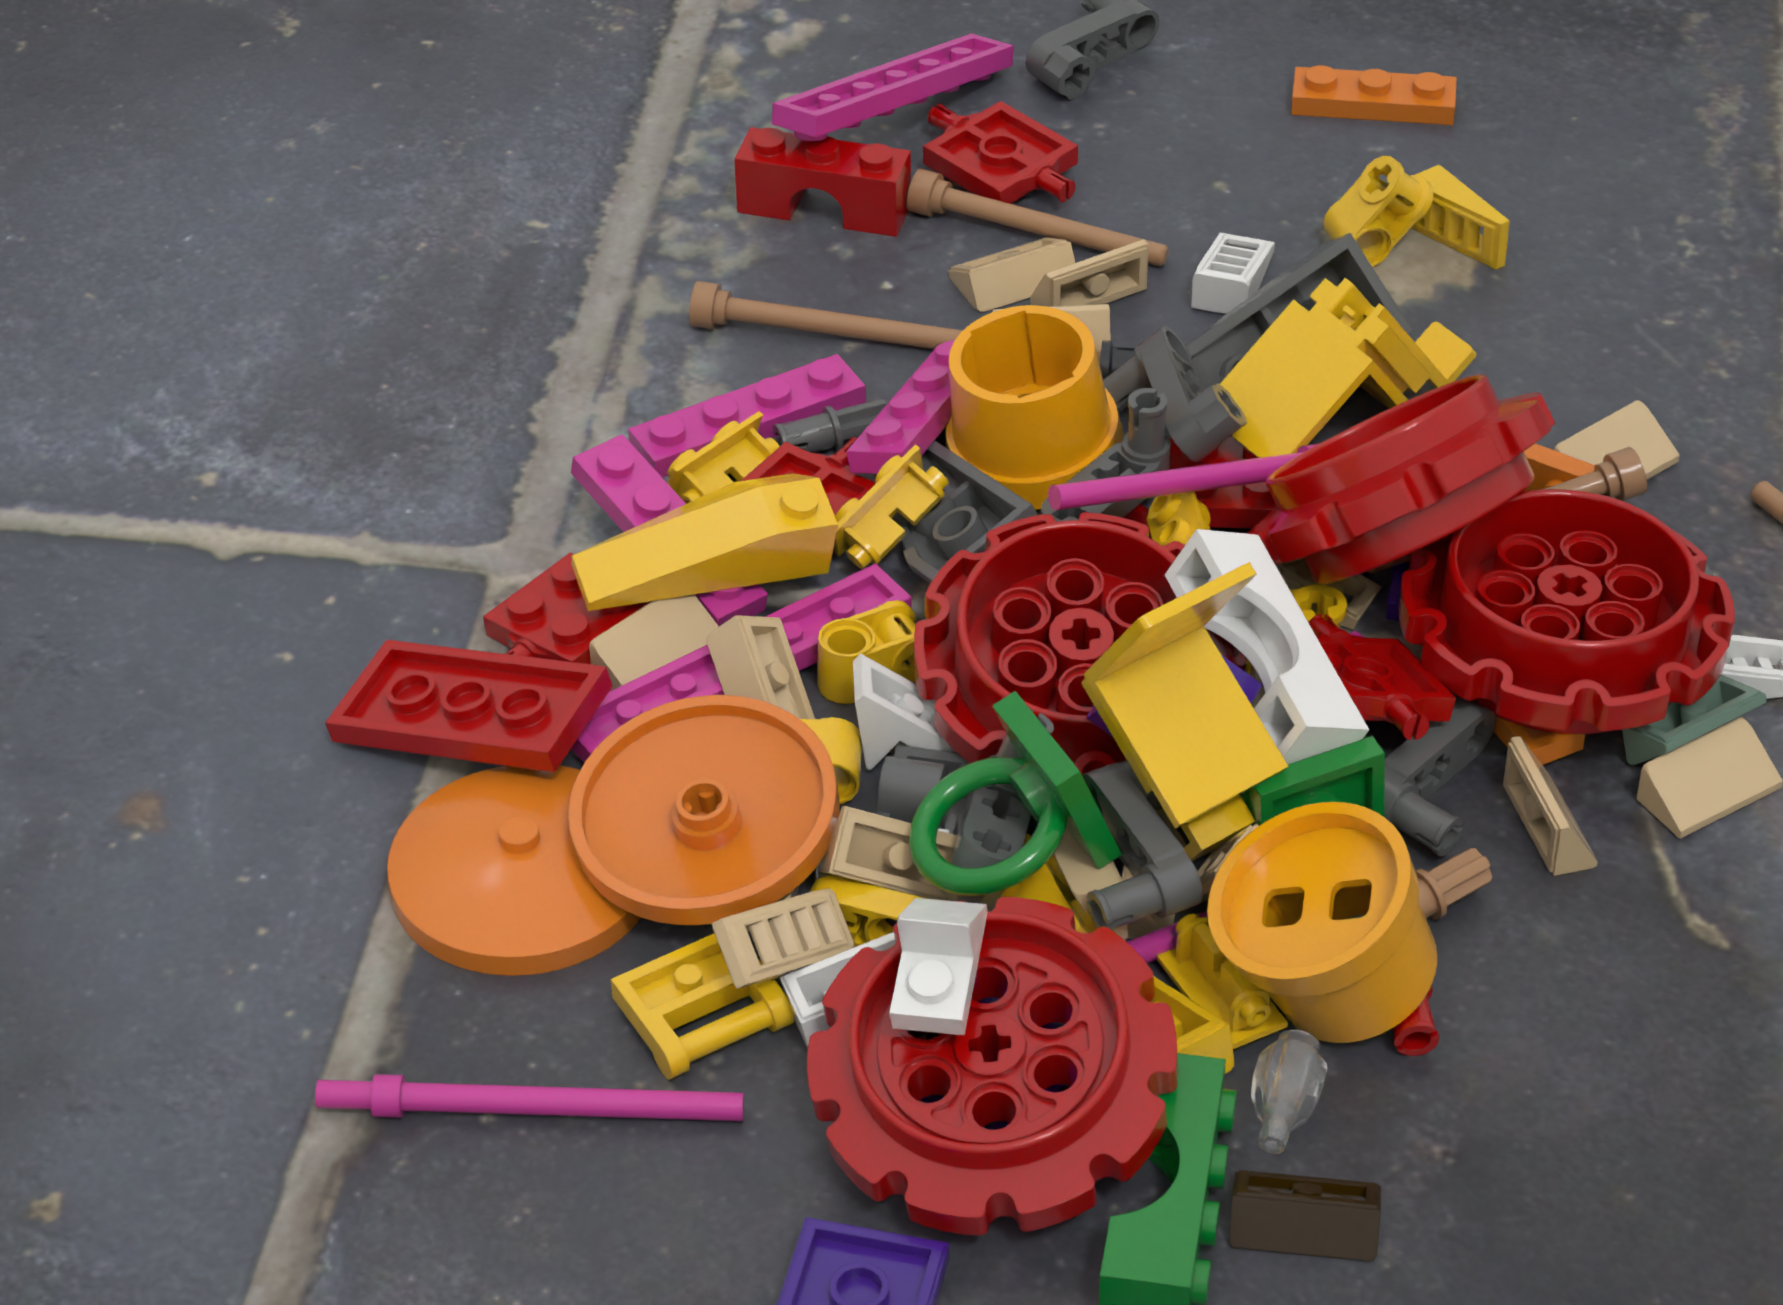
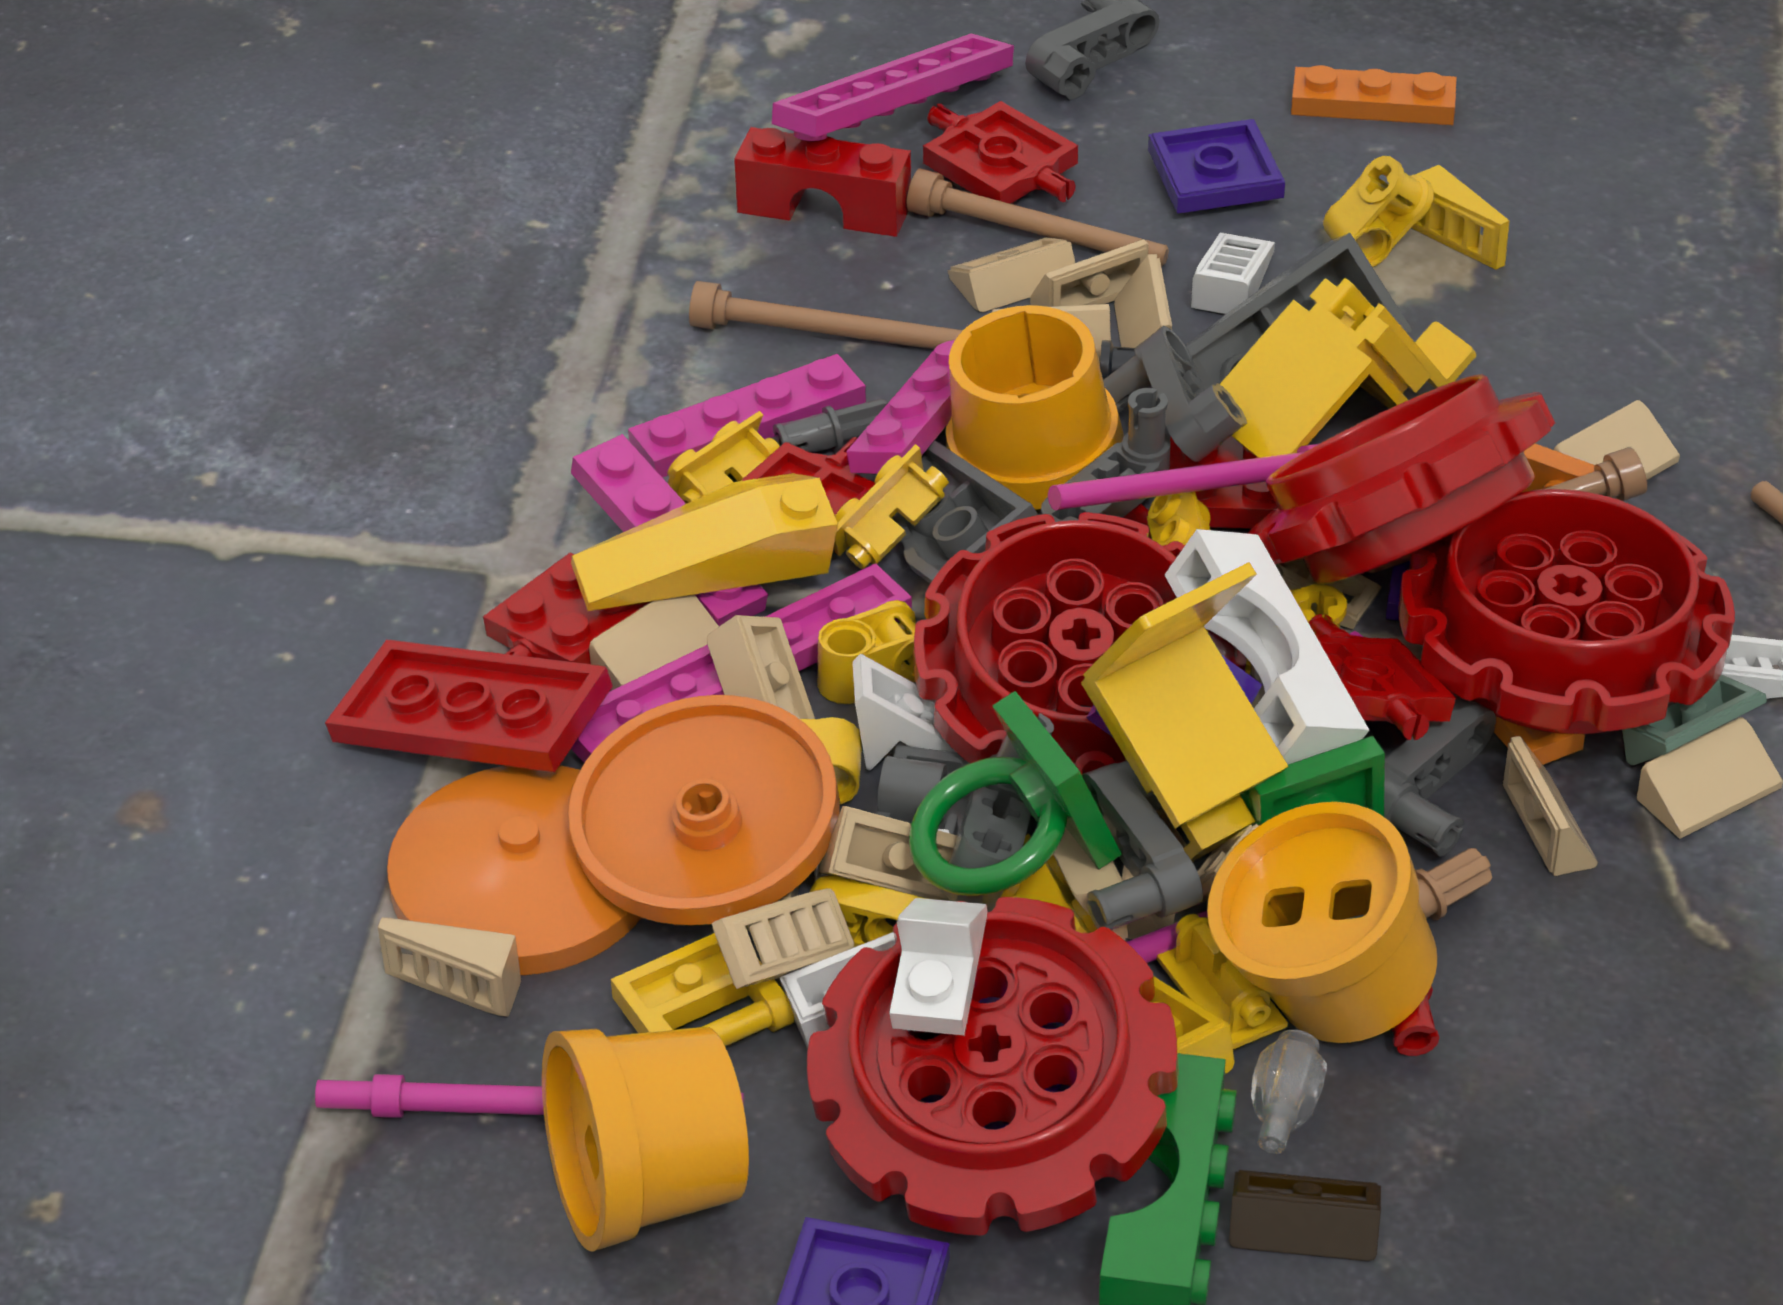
none -> tan slope [378,917,521,1017]
none -> light orange piece [542,1027,749,1252]
none -> tan slope [1114,254,1172,348]
none -> dark purple plate [1148,119,1285,214]

